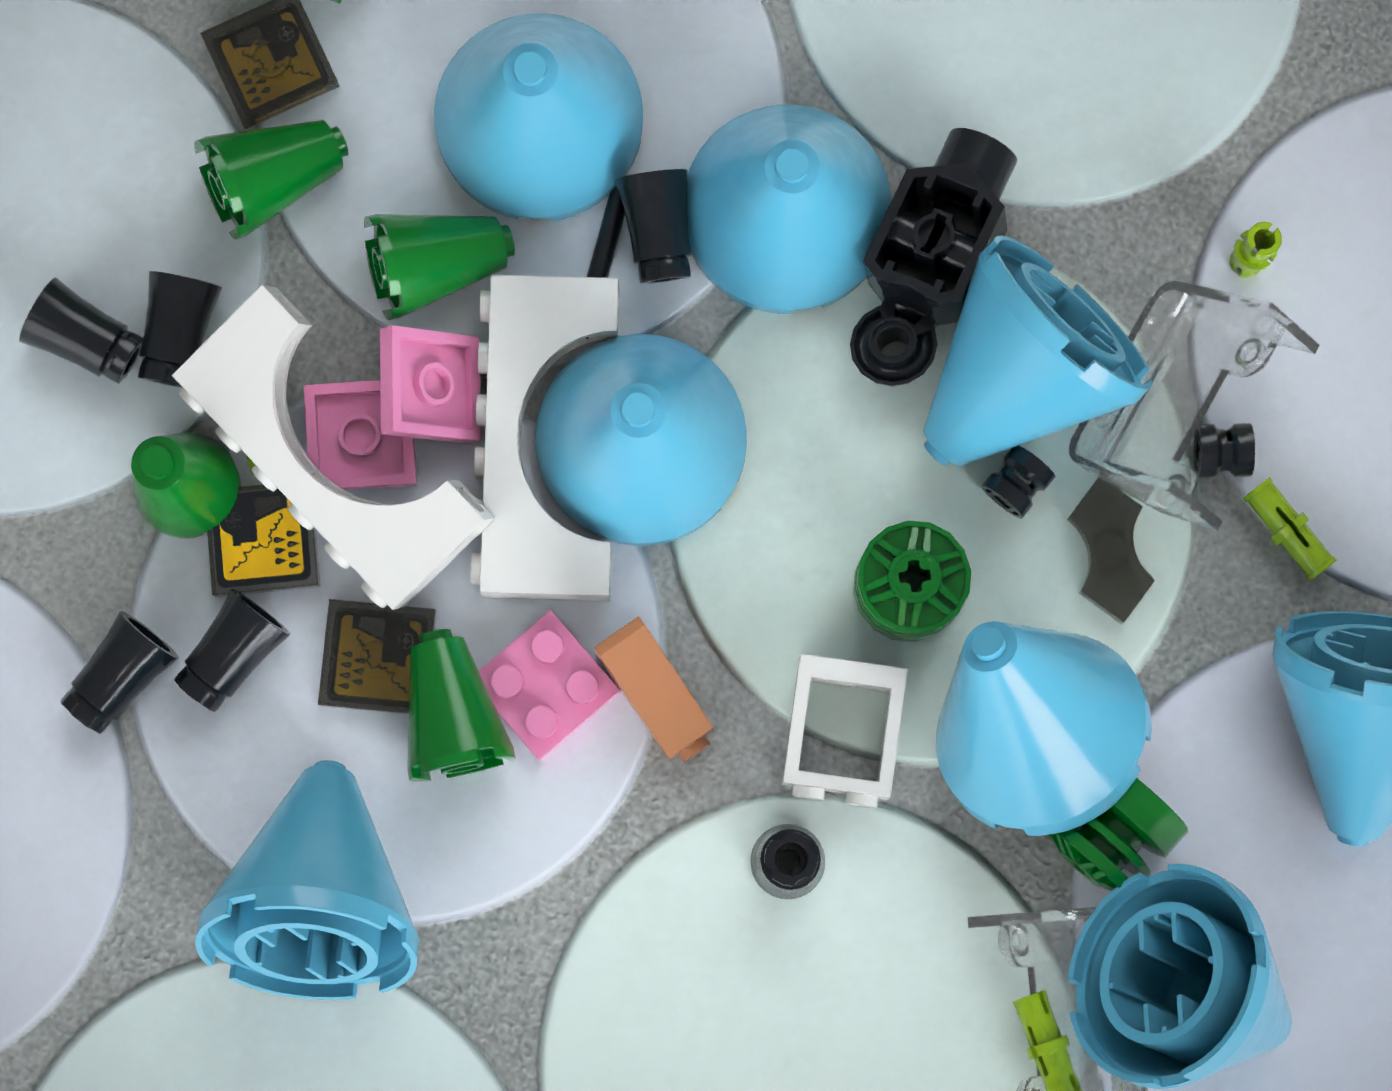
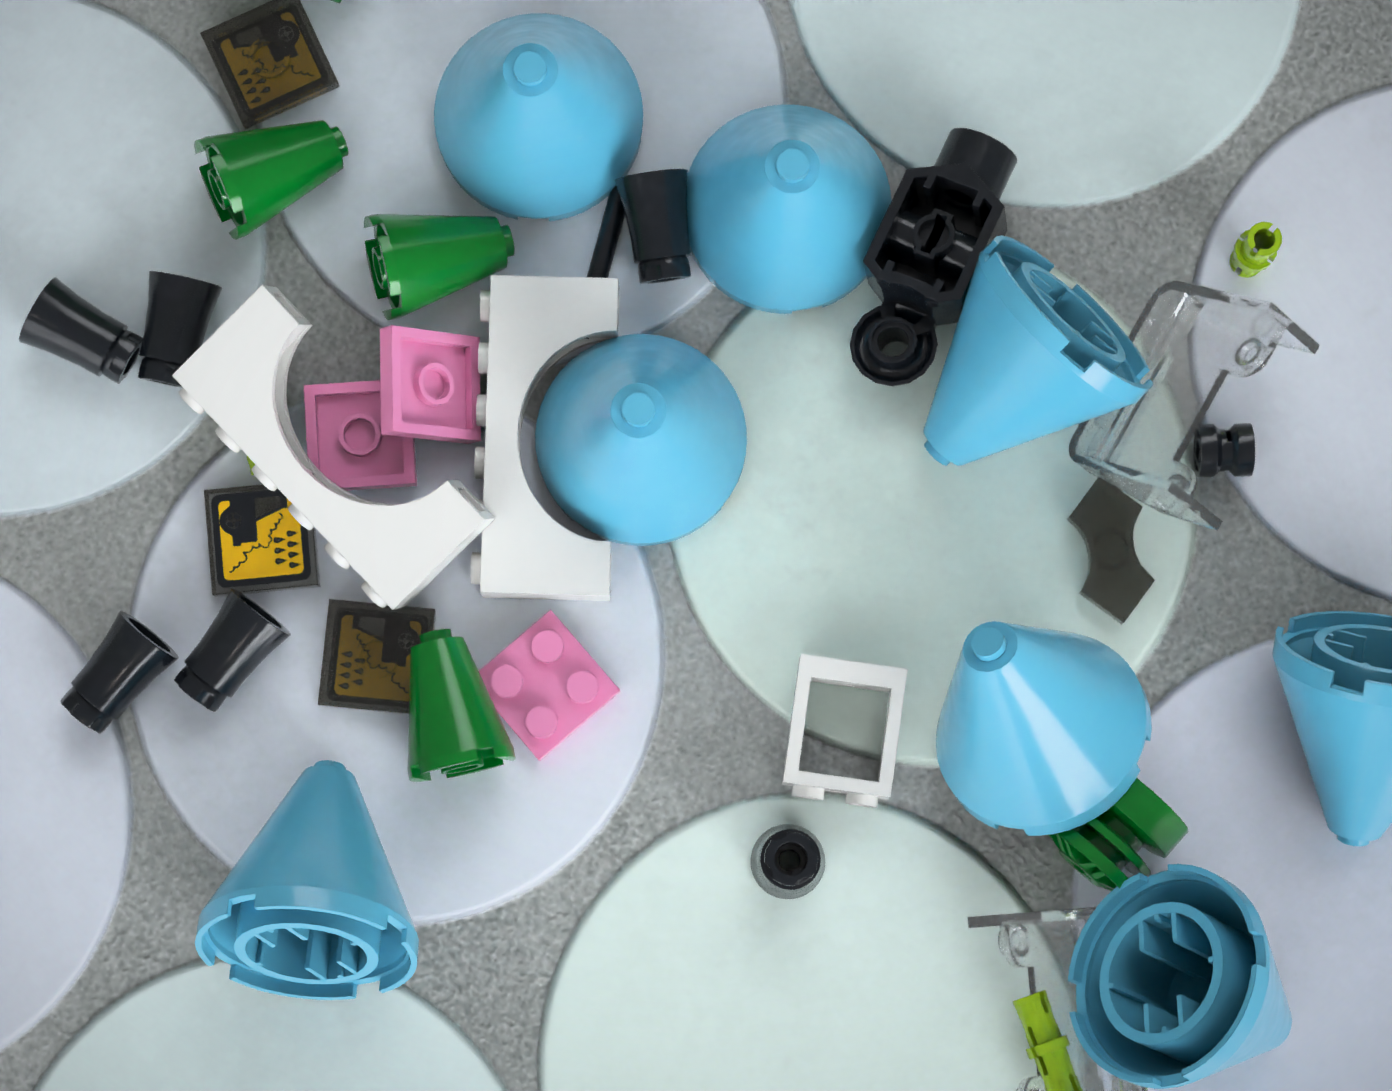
green cone [131,433,241,539] -> none
nougat slope [594,616,714,763] -> none
green wheel [853,520,971,642] -> none
black wheel [981,445,1056,519] -> none
lime pin [1243,477,1337,581] -> none

